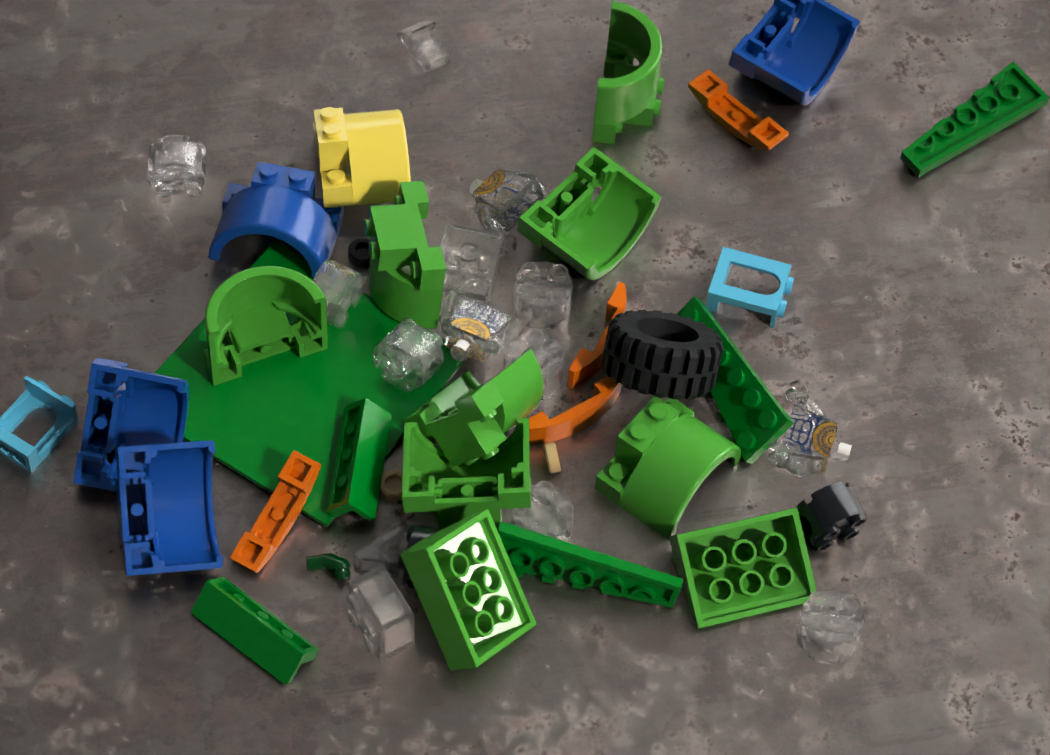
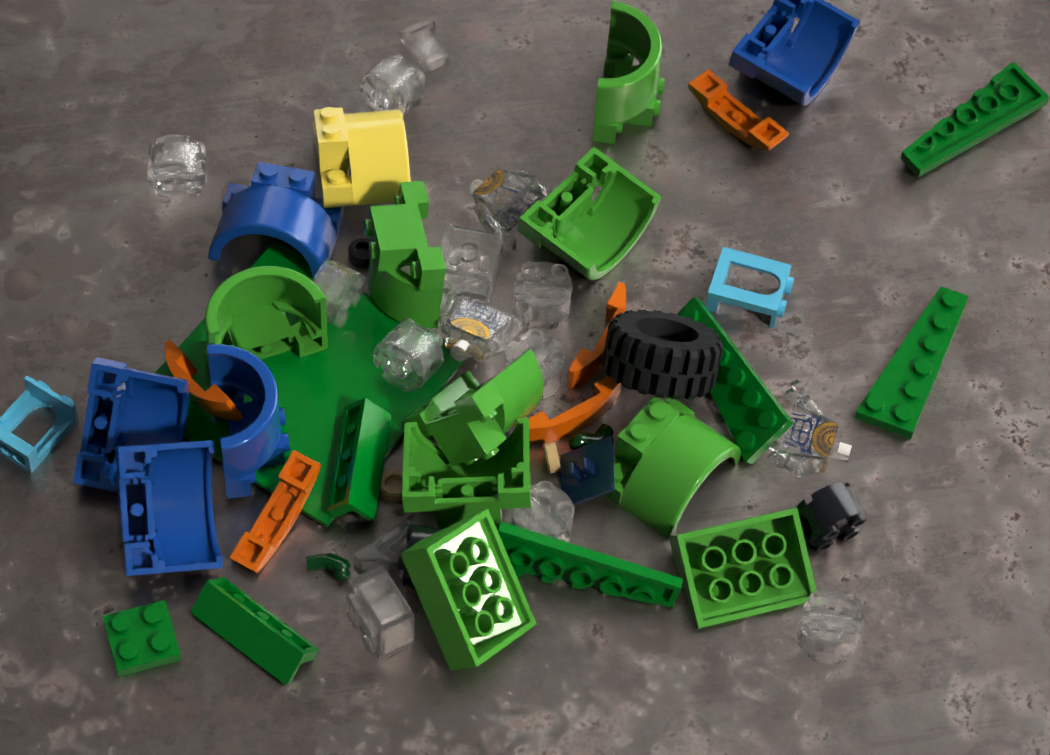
none -> green plate [102,600,182,677]
none -> orange slope [165,339,243,421]
none -> blue piece [207,344,290,499]
none -> clear brick [359,53,426,117]
none -> dark blue piece [560,436,614,510]
none -> dark green arm [568,424,614,450]
none -> green wing [855,286,969,439]

